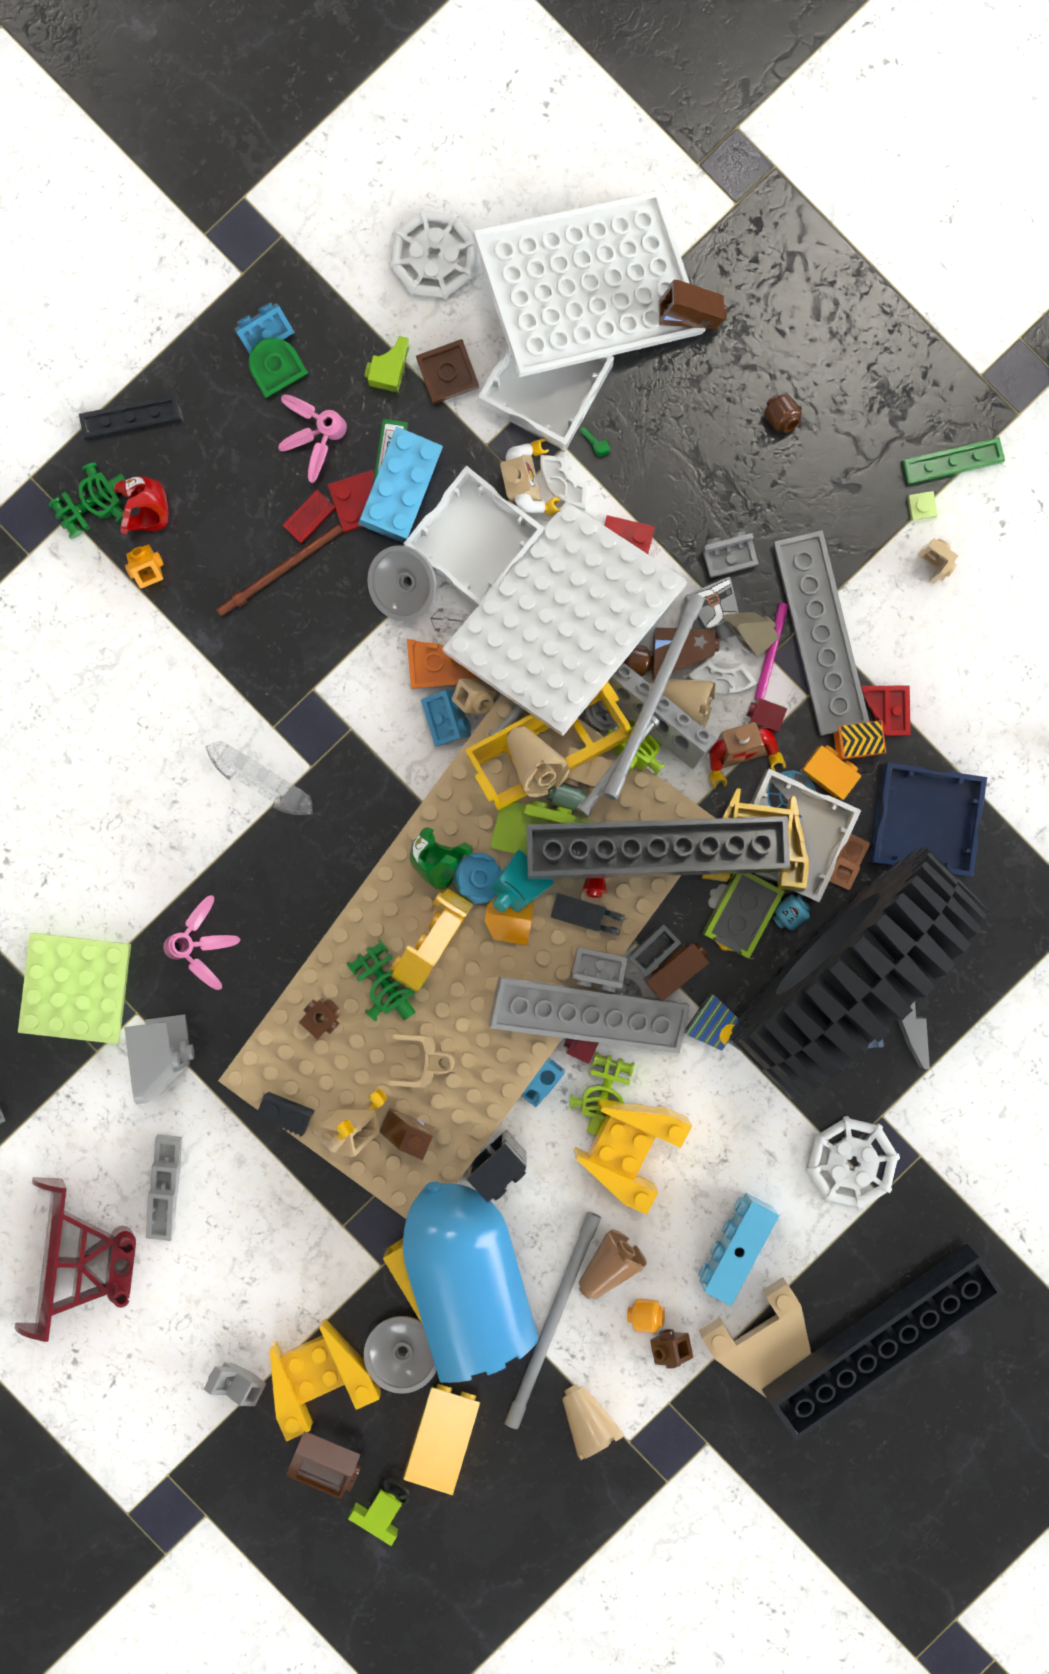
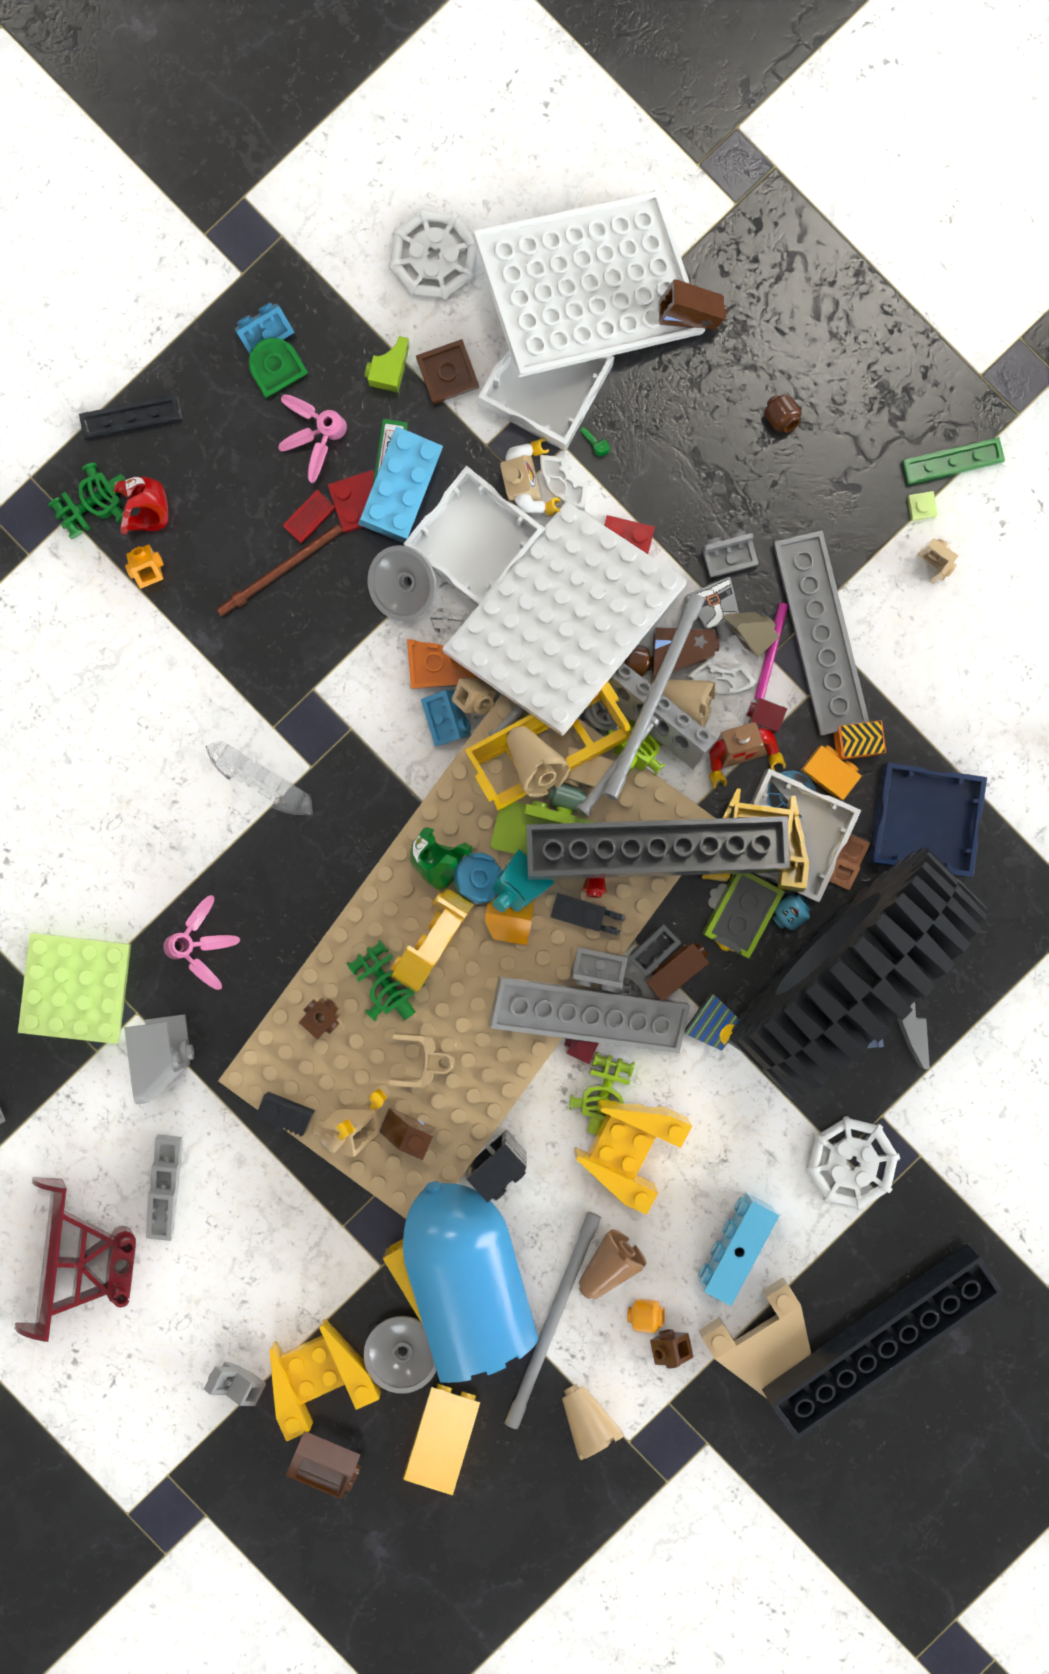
lime piece [348,1476,411,1546] -> none
dark azure leg [521,1057,565,1107] -> none
red wing [861,685,911,736] -> none

